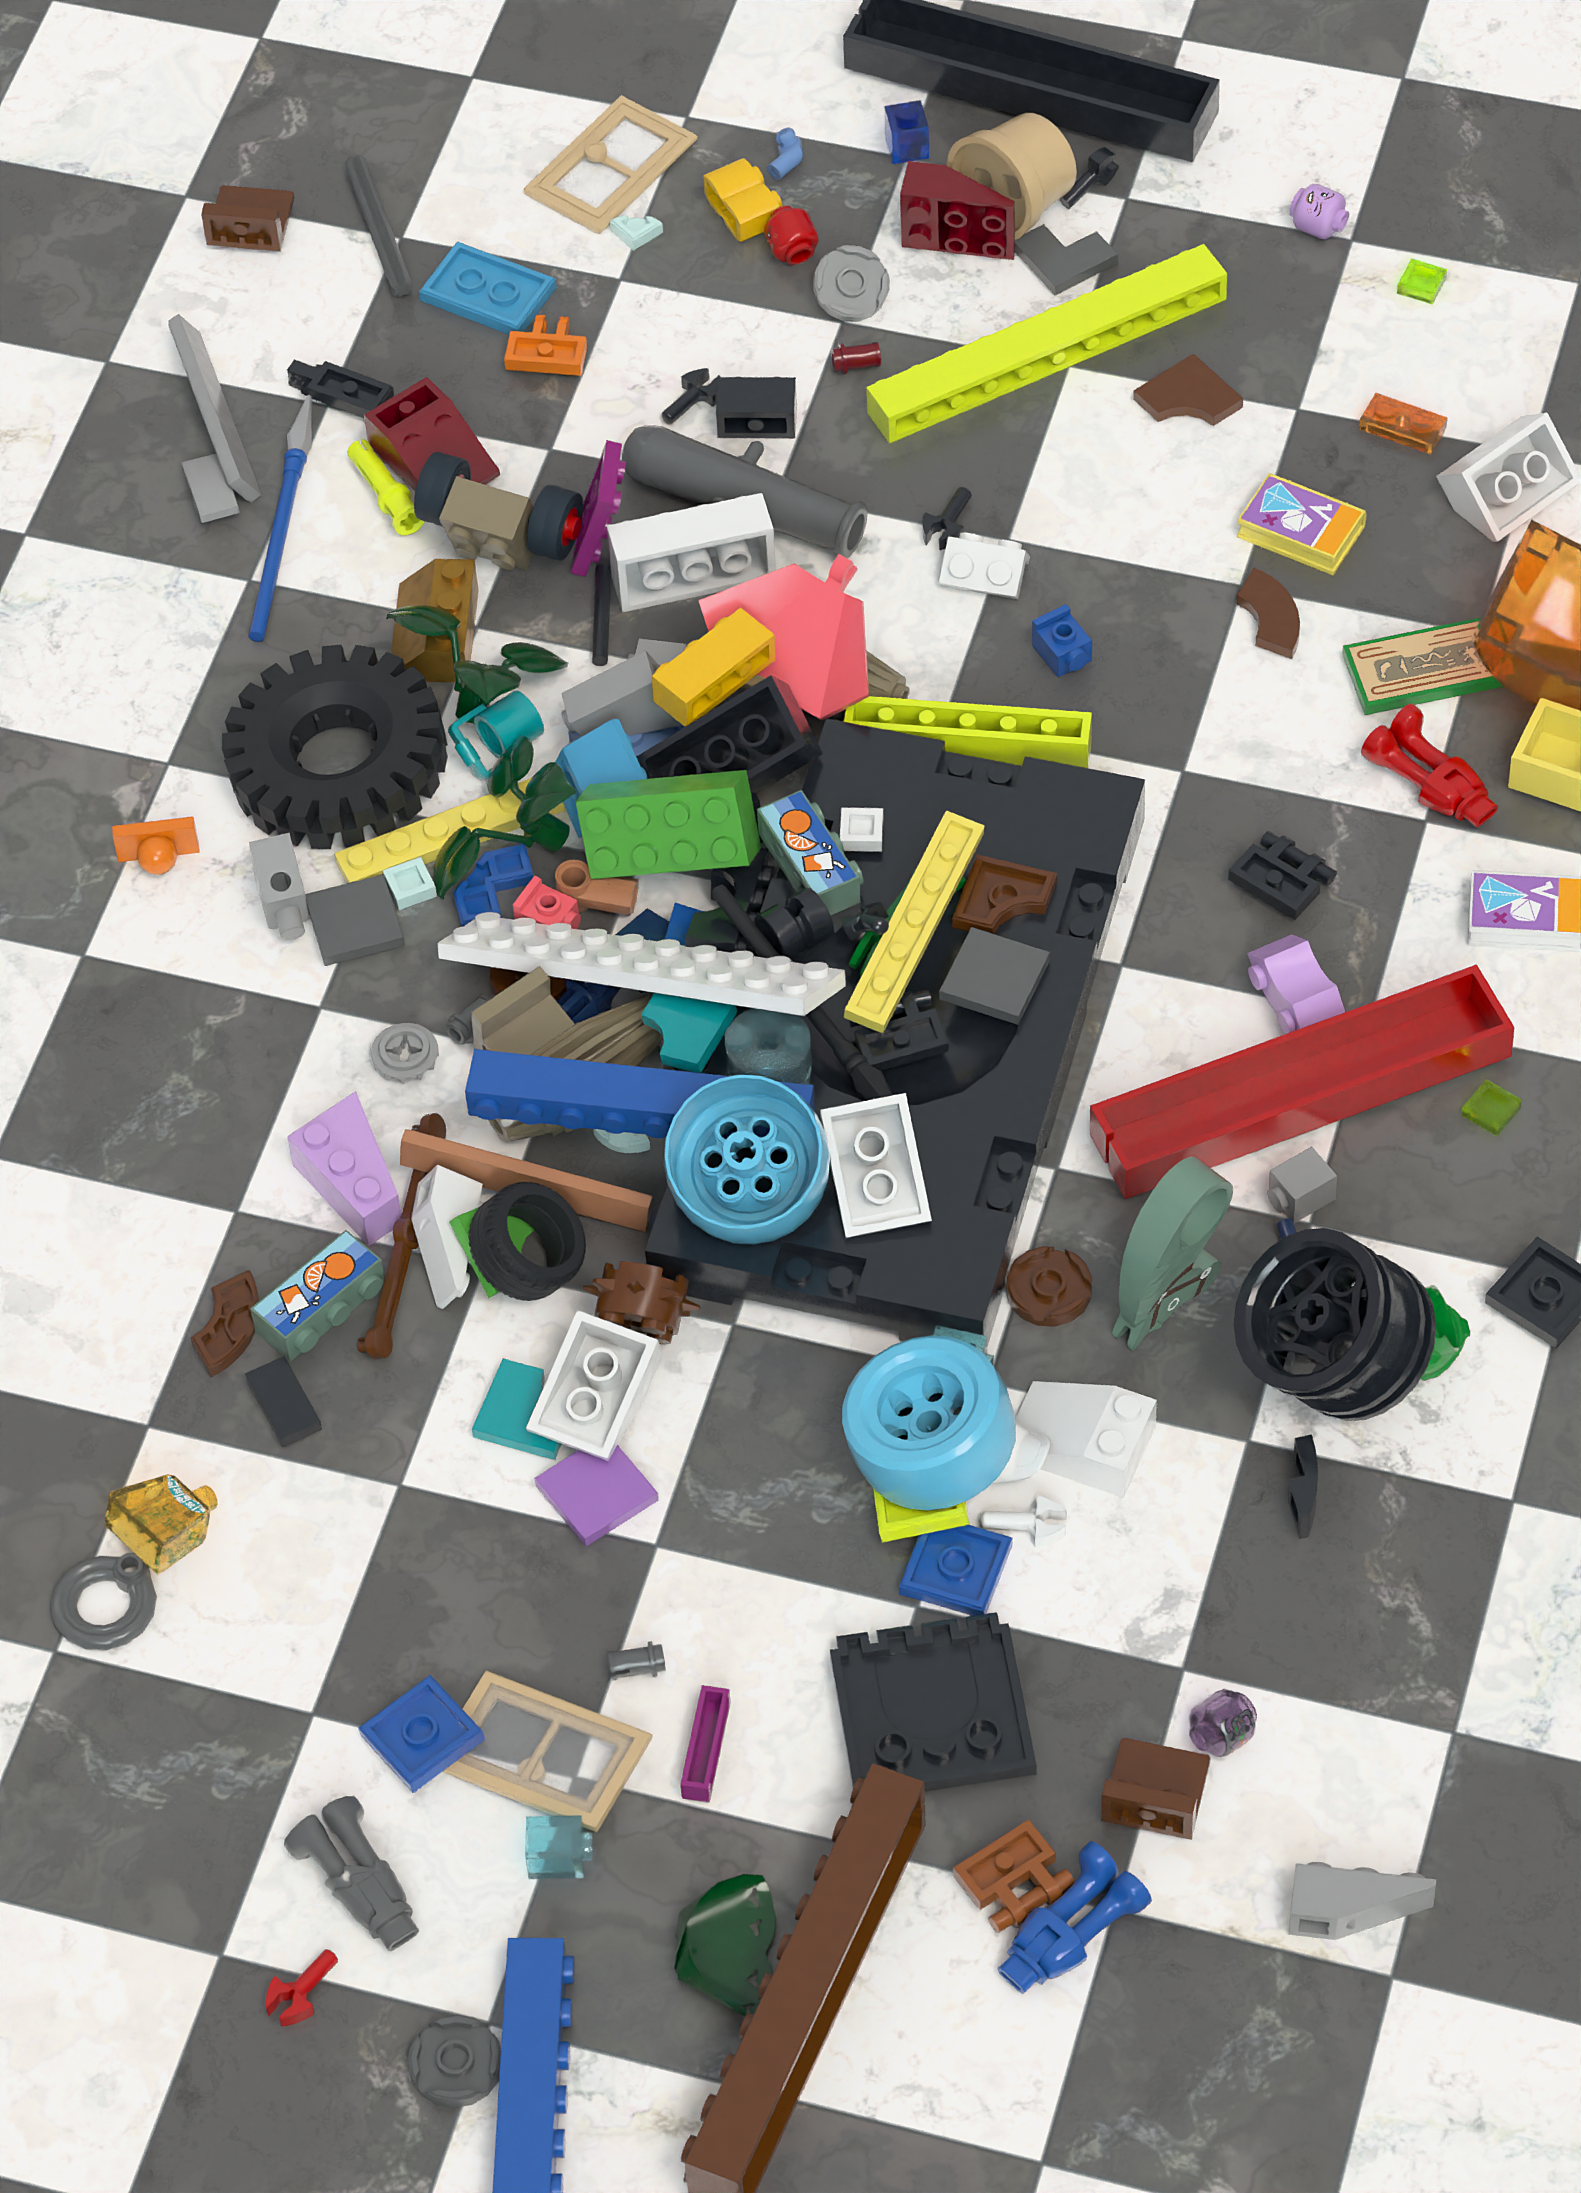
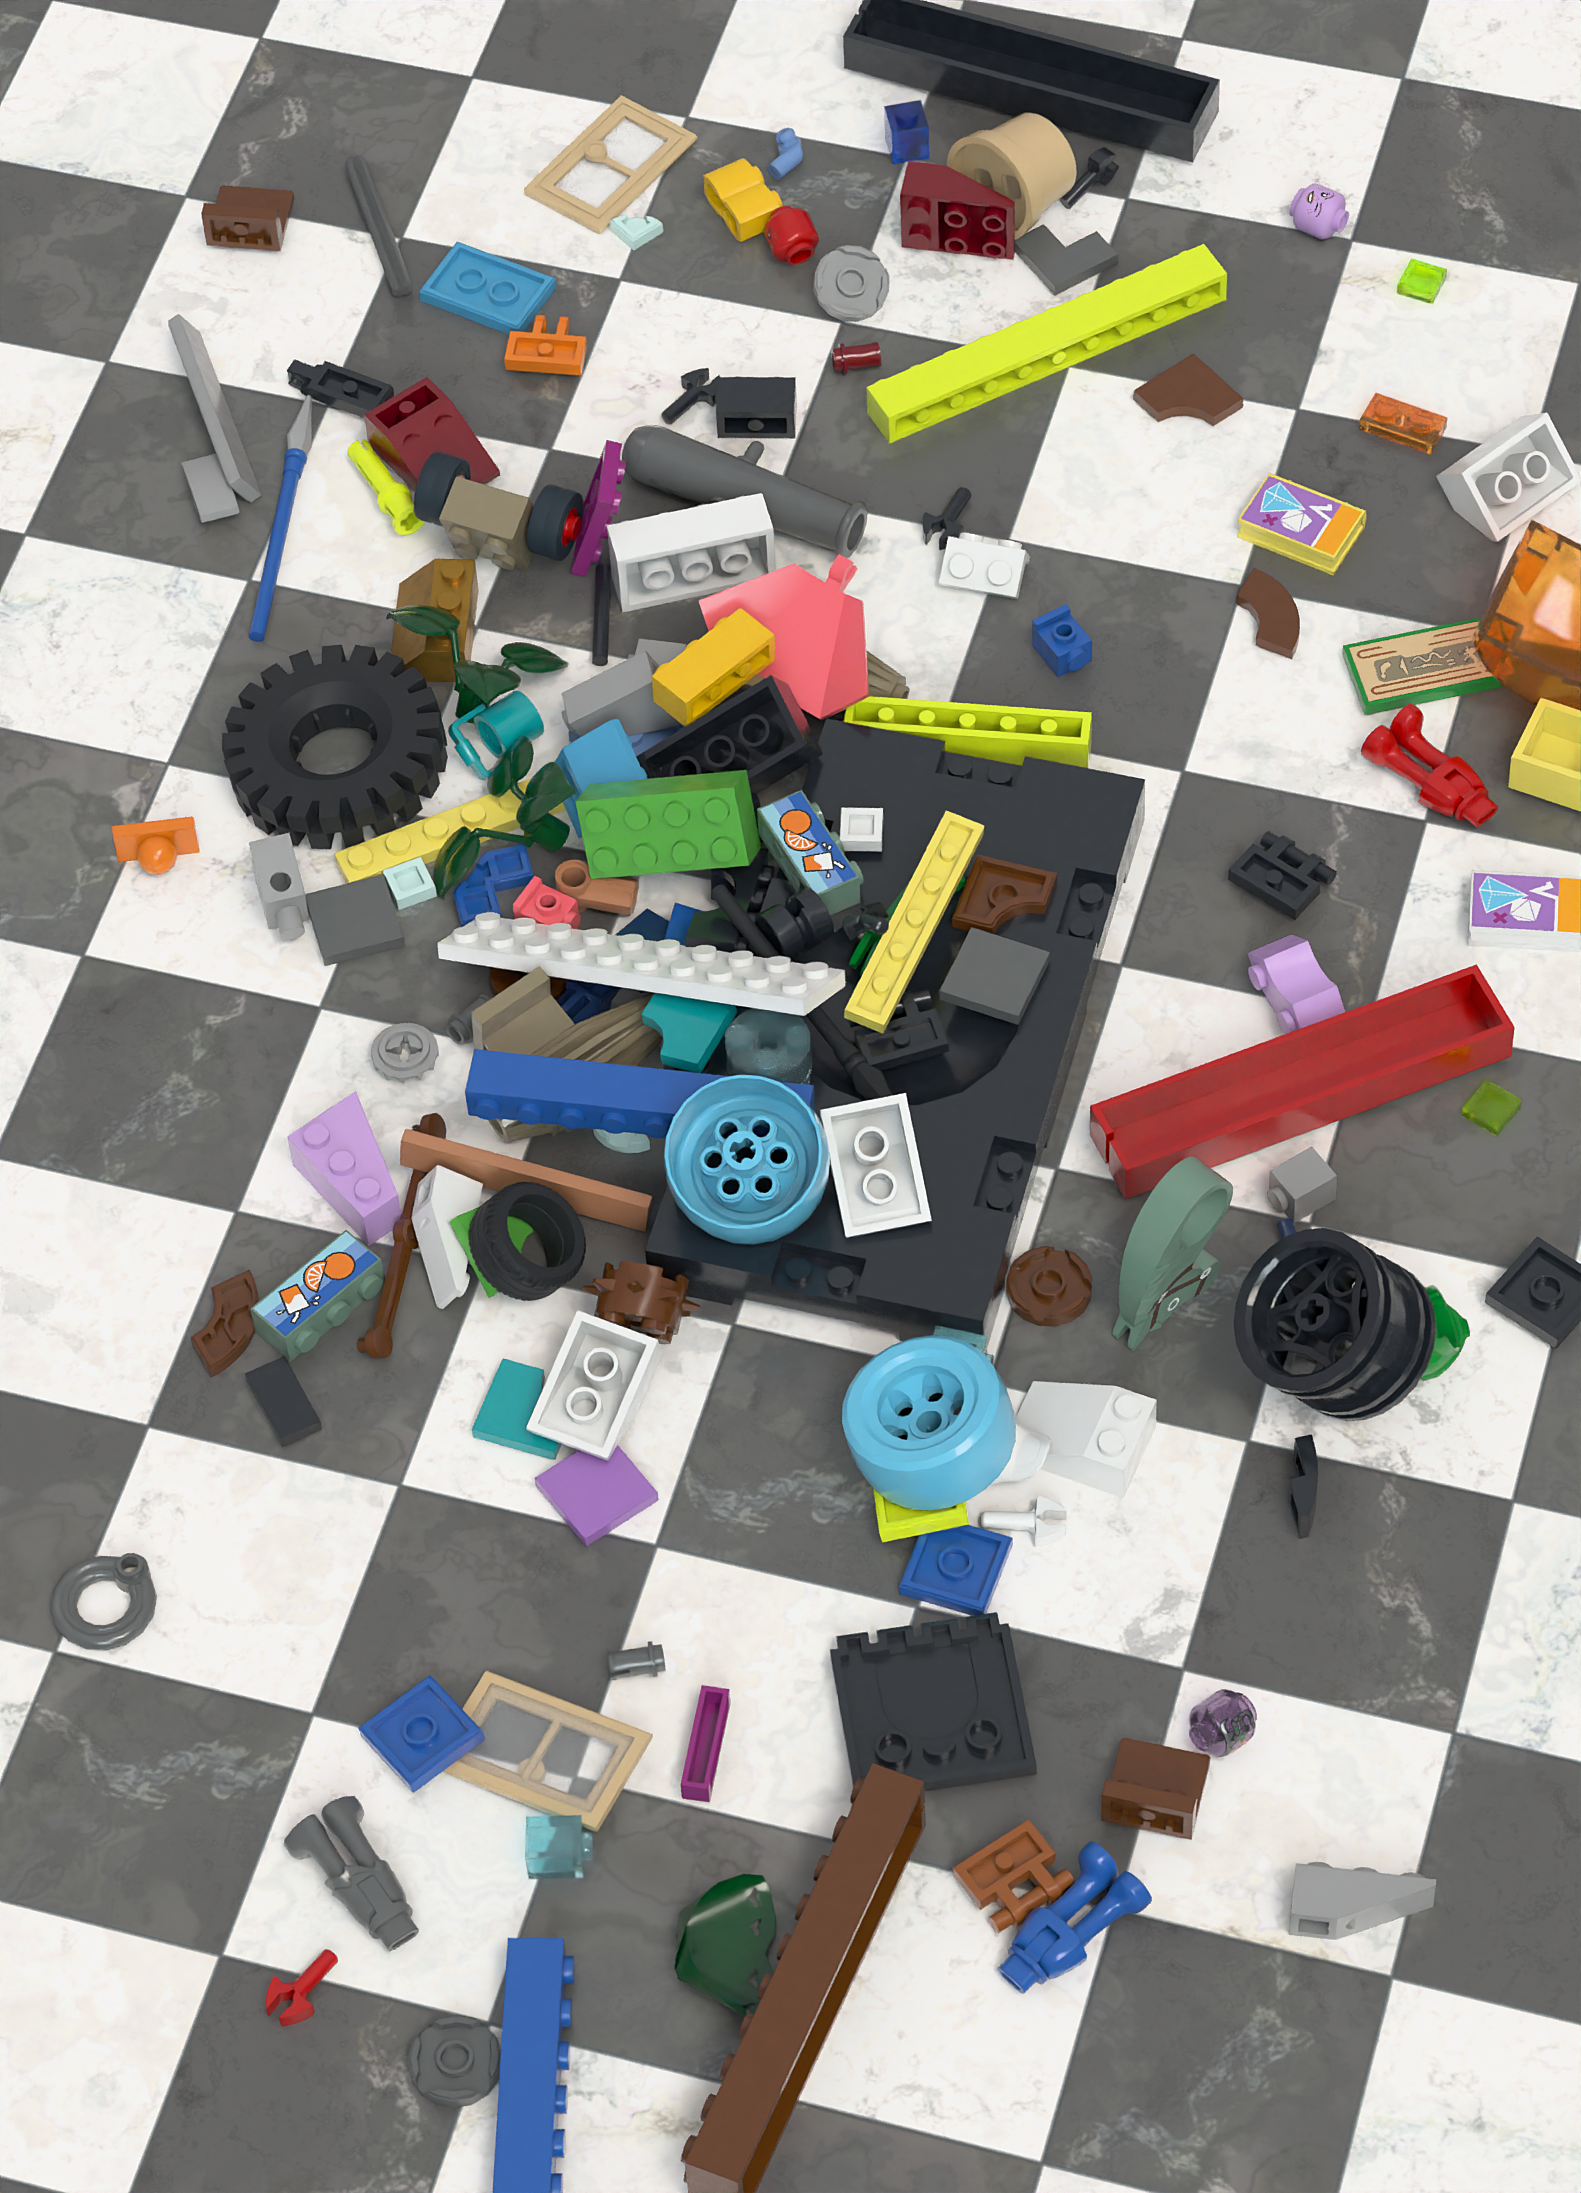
clear yellow torso [104,1474,218,1575] -> none

